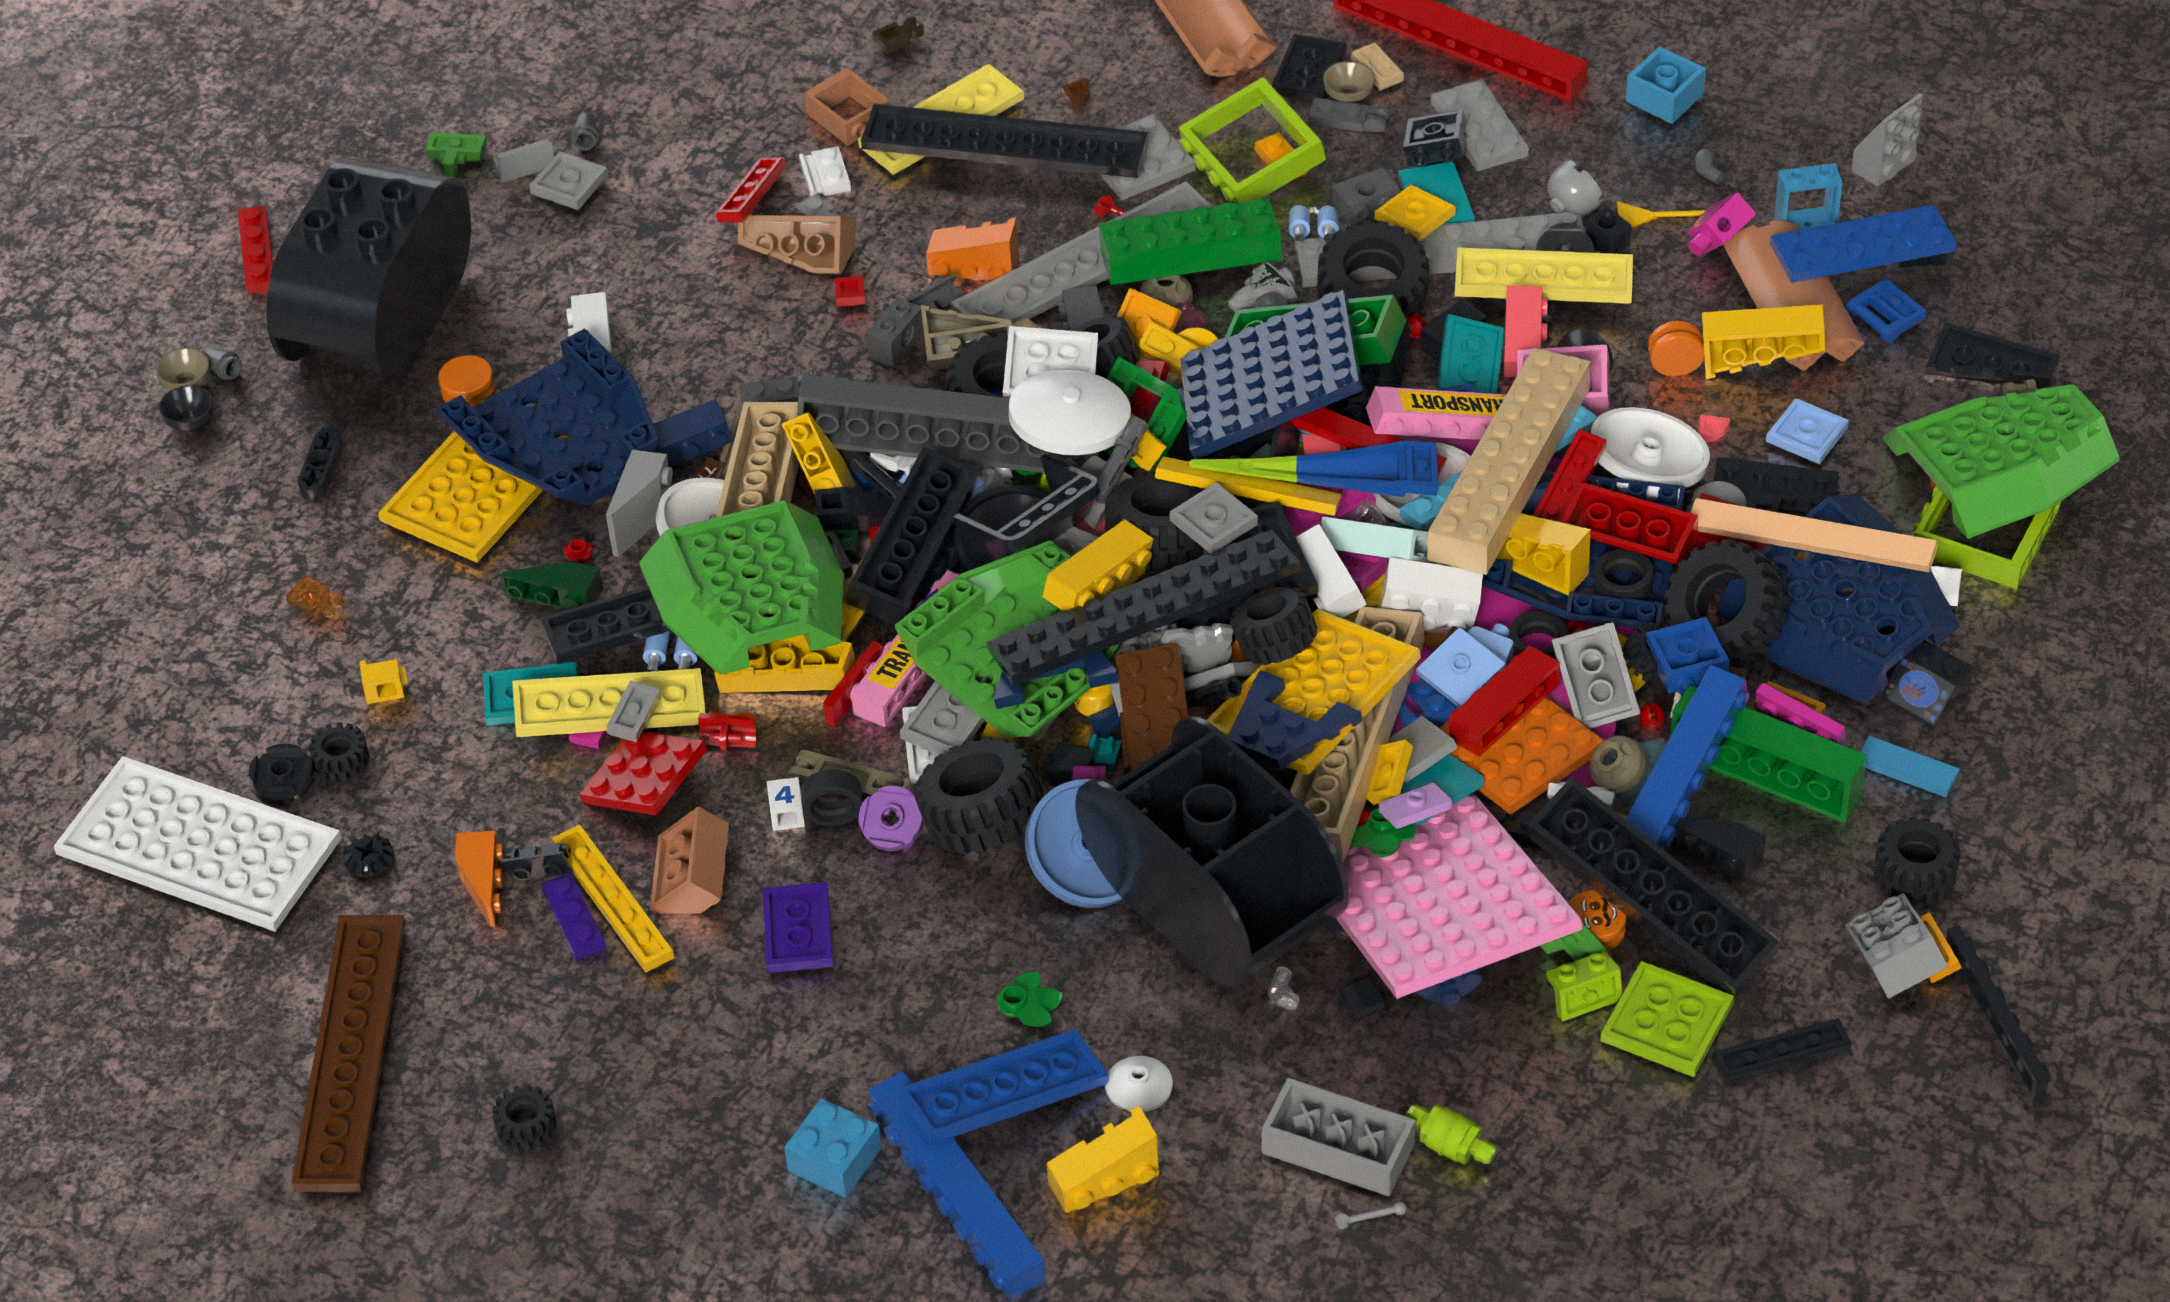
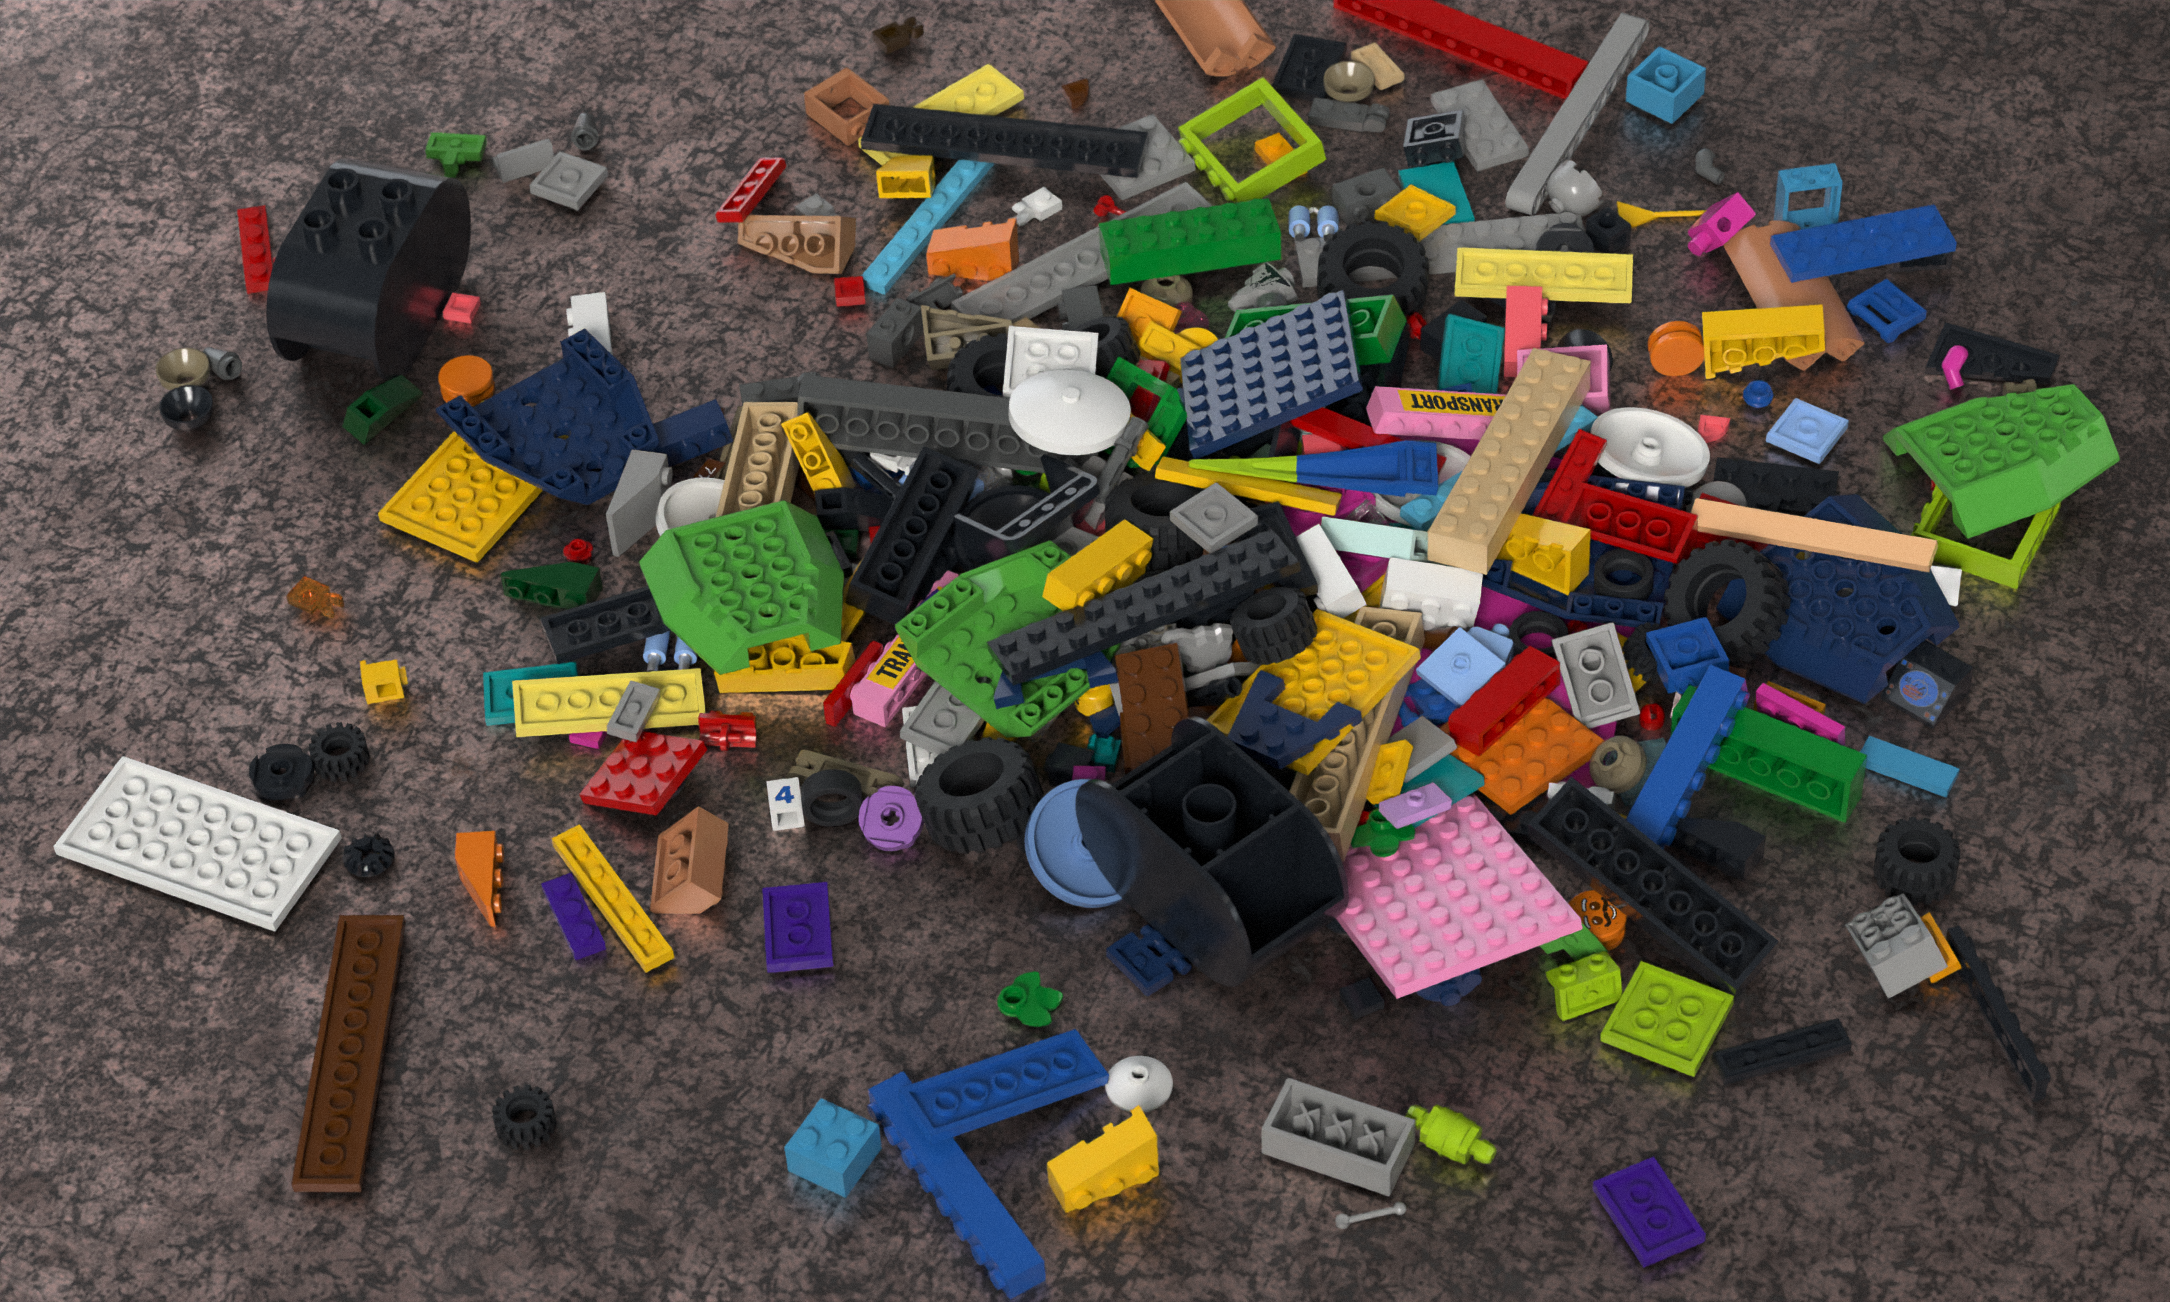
black beam [297,428,343,500] -> none
black hinge [501,842,573,882] -> none
white plate [799,146,851,197] -> none
clear arm [1268,967,1300,1011] -> none
light grey slope [1851,93,1923,187] -> none
none -> dark green slope [342,375,423,445]
none -> coral tile [443,293,481,324]
none -> medium azure plate [861,160,995,295]
none -> yellow torso [876,155,936,198]
none -> white plate [1012,187,1062,226]
none -> dark blue plate [1106,924,1191,997]
none -> light grey beam [1505,13,1650,216]
none -> dark purple plate [1592,1156,1706,1268]
none -> blue plate [1743,380,1773,408]
none -> dark pink arm [1942,345,1968,390]

